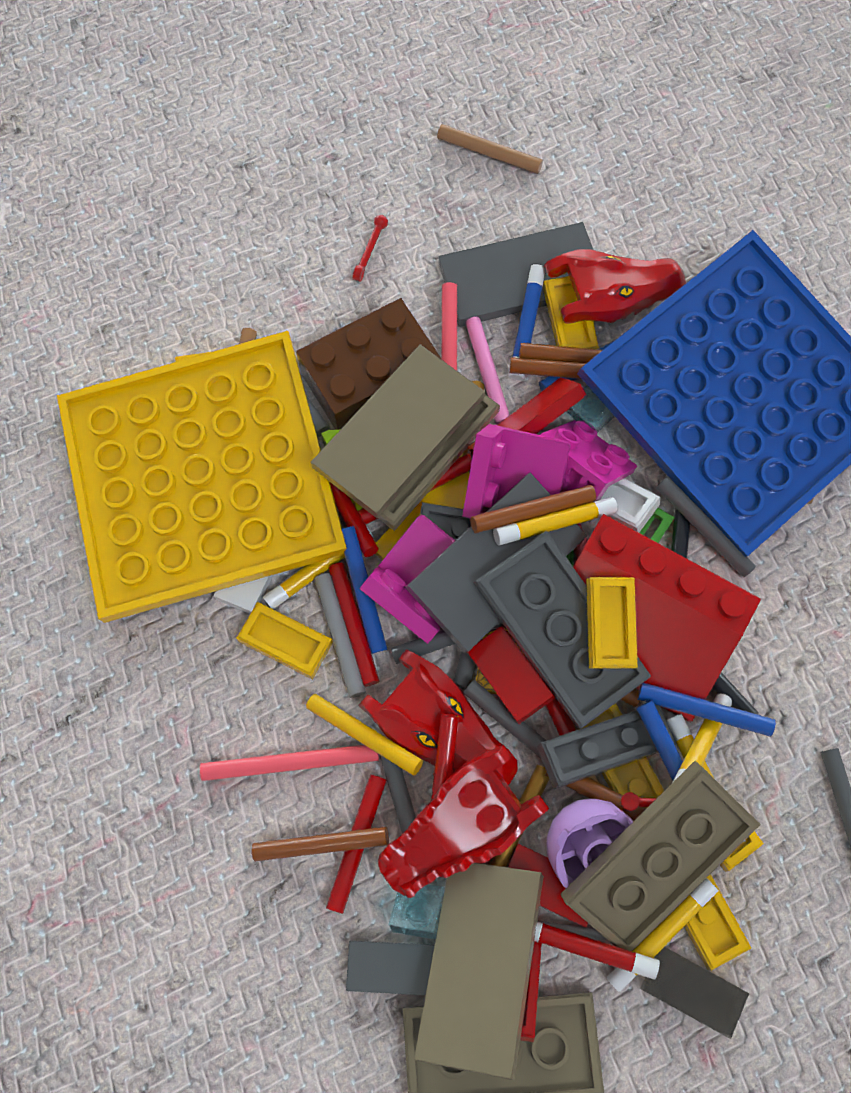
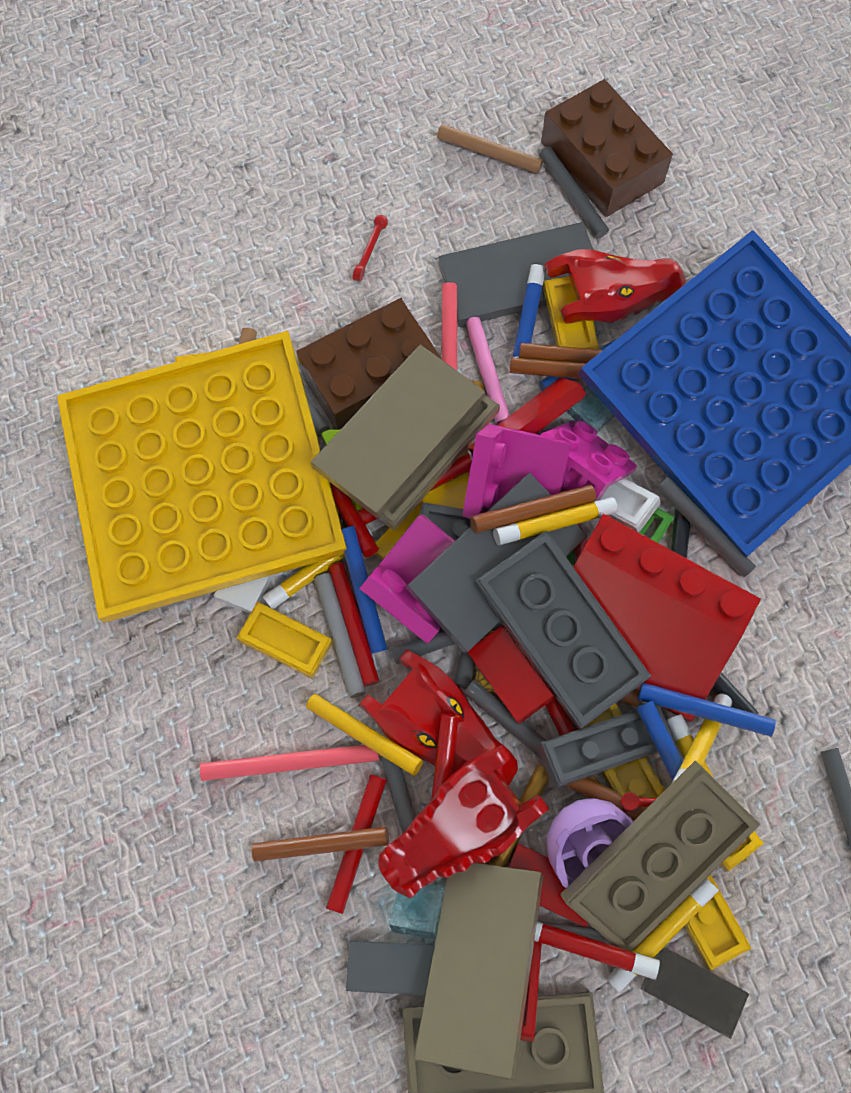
yellow tile [586,577,638,669] -> none
none -> dark grey bar [539,147,609,239]
none -> reddish brown brick [541,79,673,217]

